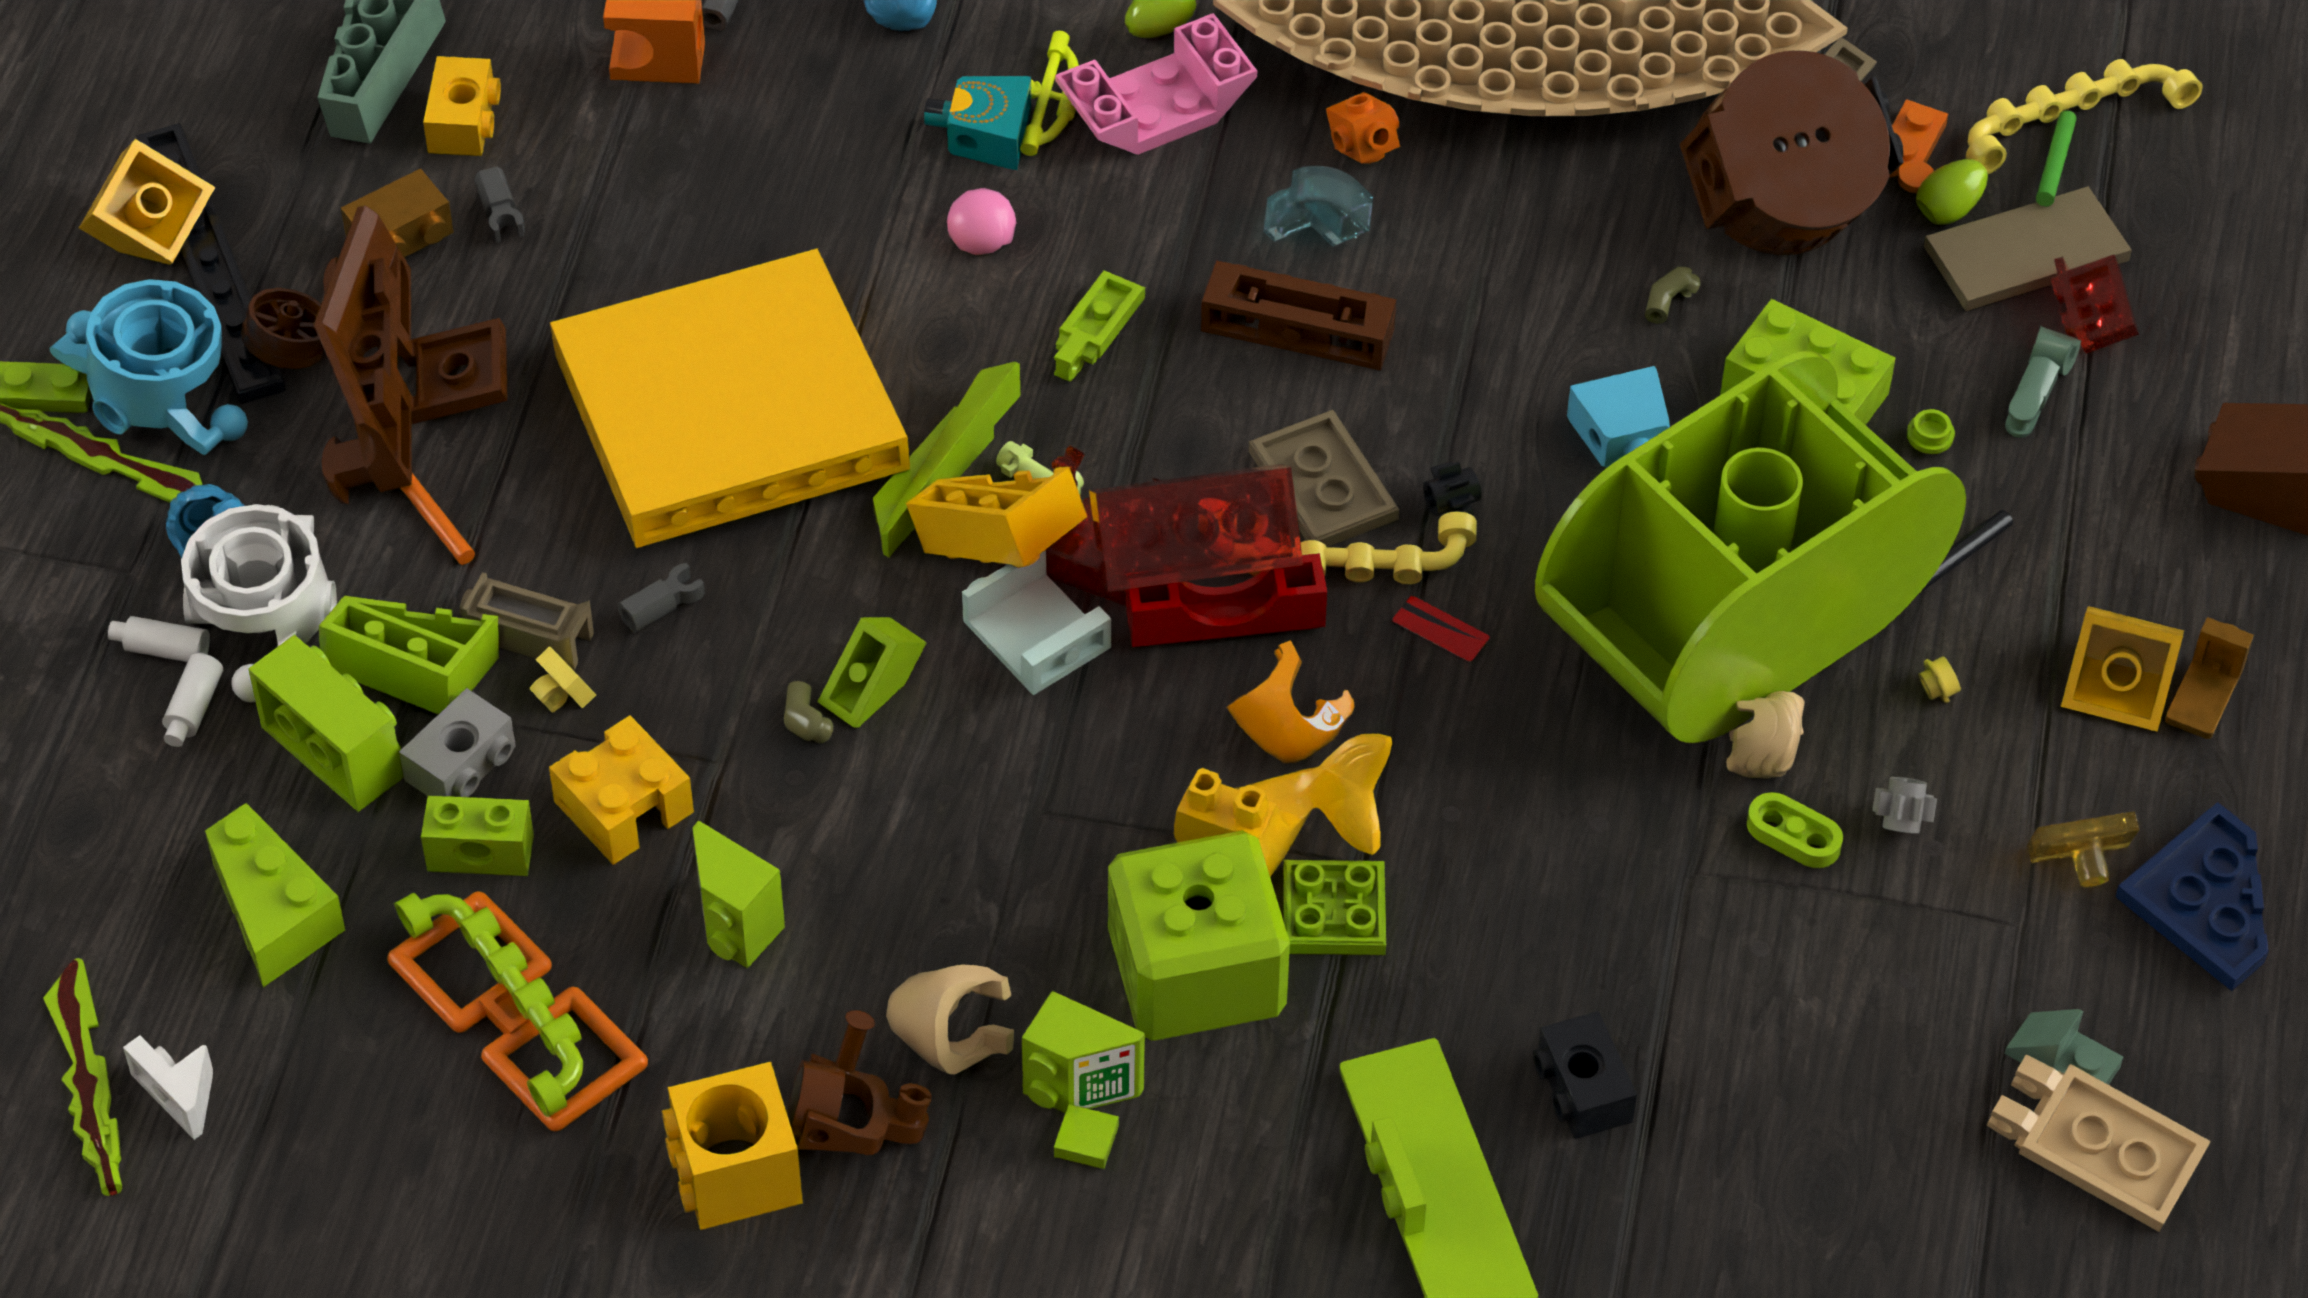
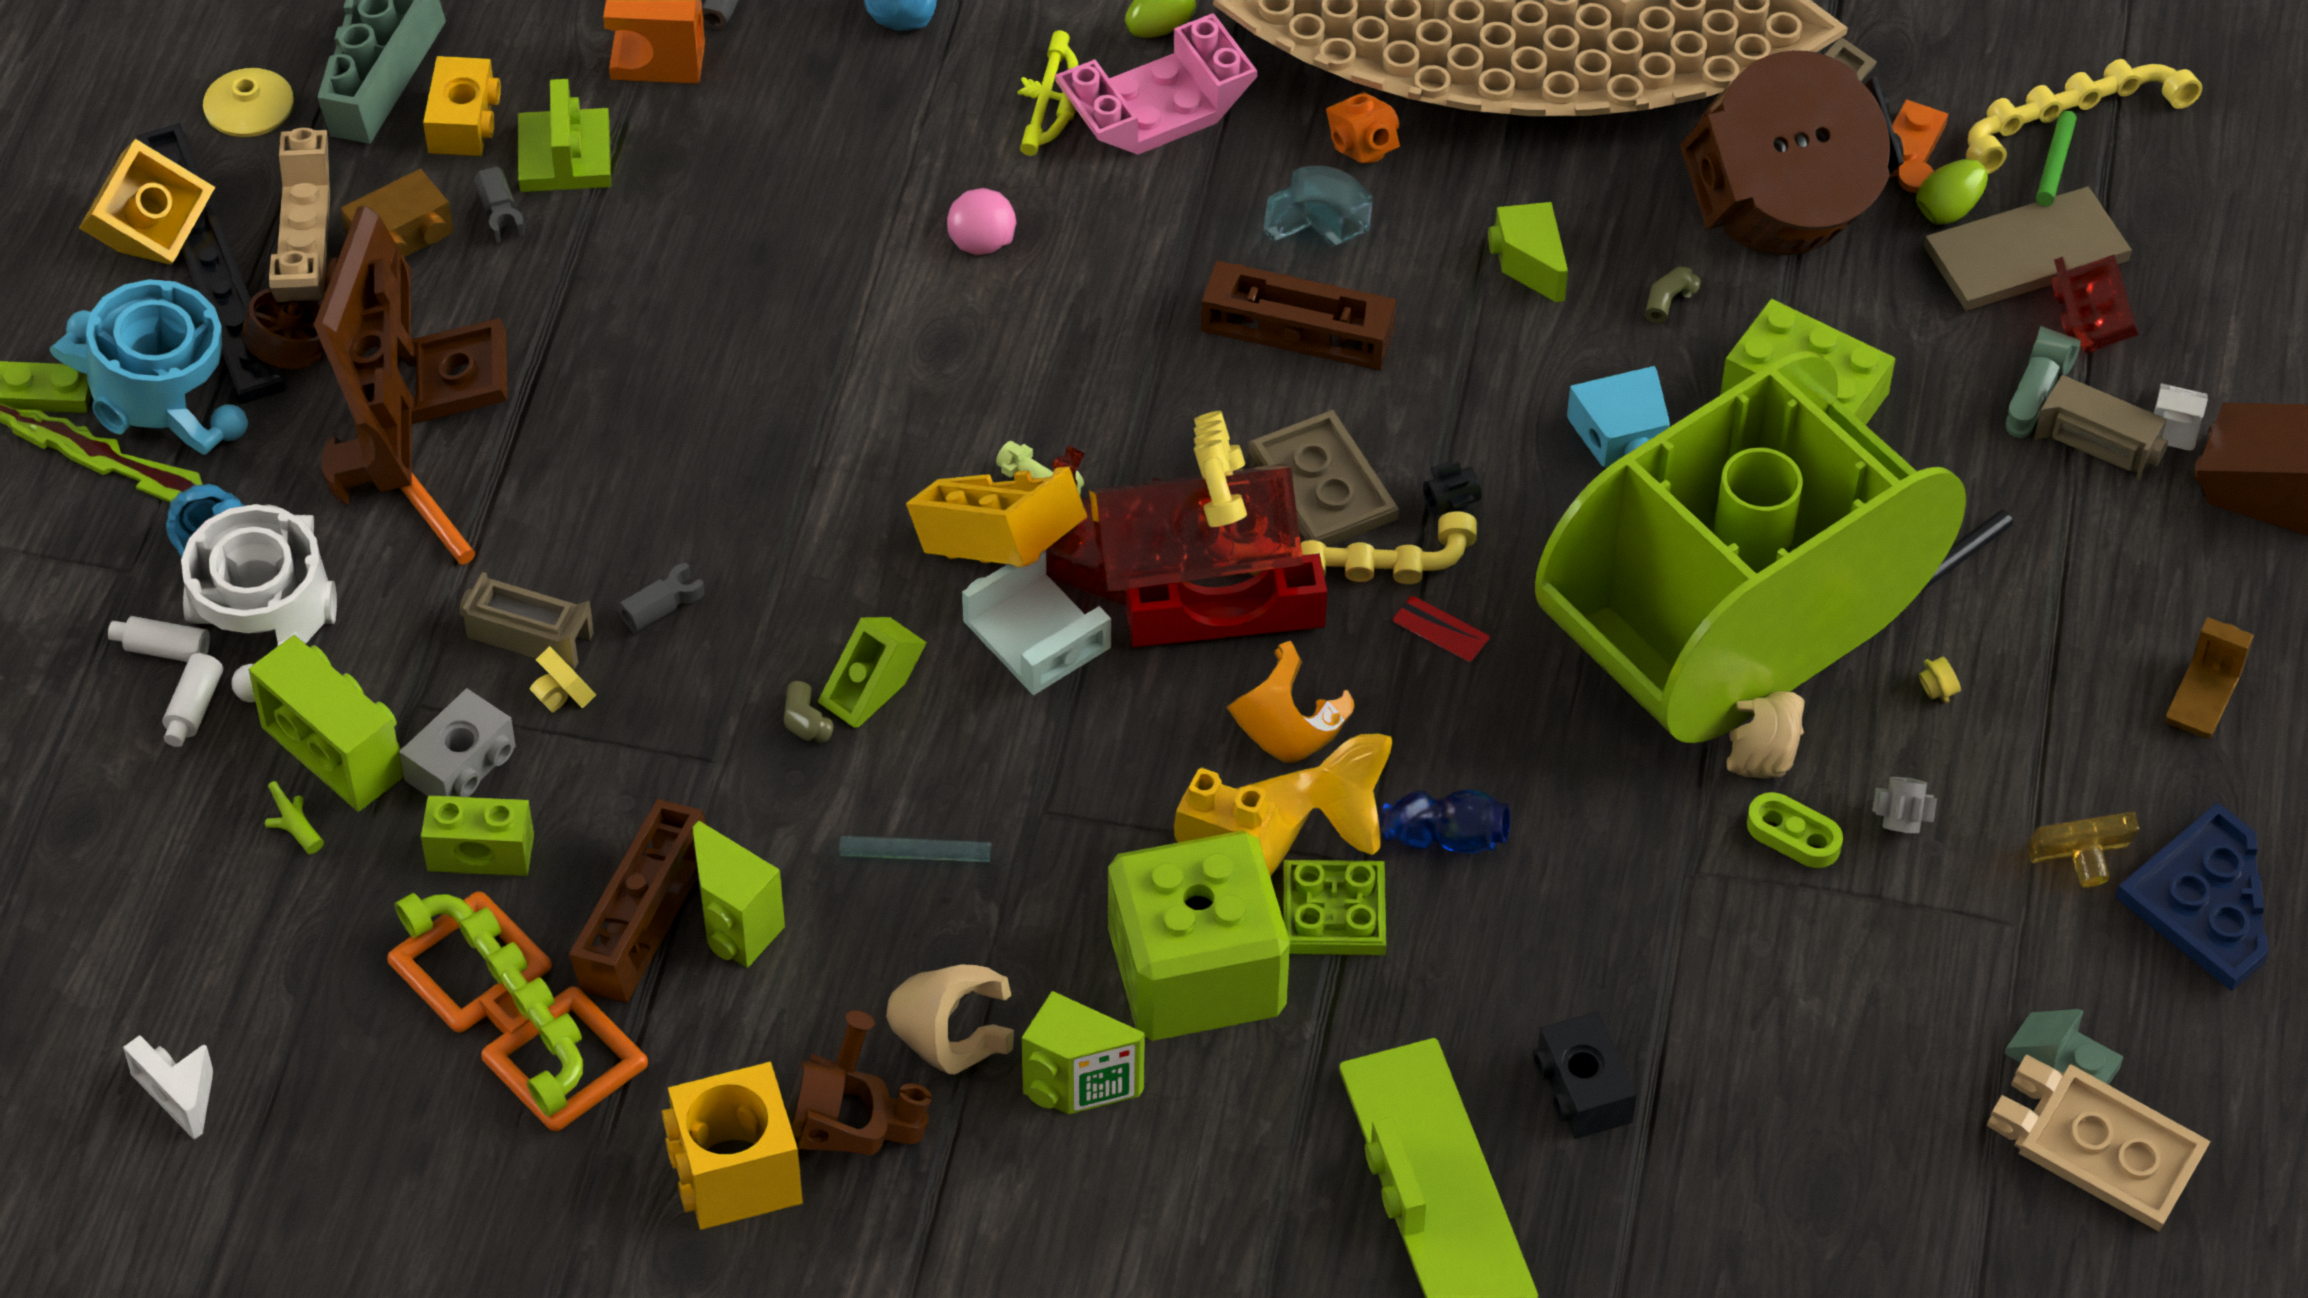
lime sword [43,958,122,1196] -> none
lime wedge [205,803,345,988] -> none
lime wedge [319,596,499,714] -> none
yellow piece [549,715,694,865] -> none
yellow panel [550,248,910,548] -> none
lime wedge [873,361,1021,557] -> none
teal torso [924,76,1032,170] -> none
lime hinge [1054,270,1145,382] -> none
lime tile [1054,1104,1119,1169] -> none
lime plate [1907,409,1955,454] -> none
yellow slope [2061,606,2184,732] -> none
none -> light yellow dish [203,68,294,138]
none -> lime bar [265,781,324,854]
none -> tan slope [269,128,330,302]
none -> lime bracket [518,79,611,192]
none -> reddish brown brick [569,799,707,1003]
none -> clear light blue bar [839,836,992,862]
none -> light yellow bar [1194,411,1247,527]
none -> clear blue animal [1379,789,1511,853]
none -> lime slope [1488,202,1568,302]
none -> dark tan window [2033,375,2168,481]
none -> white slope [2154,383,2208,450]

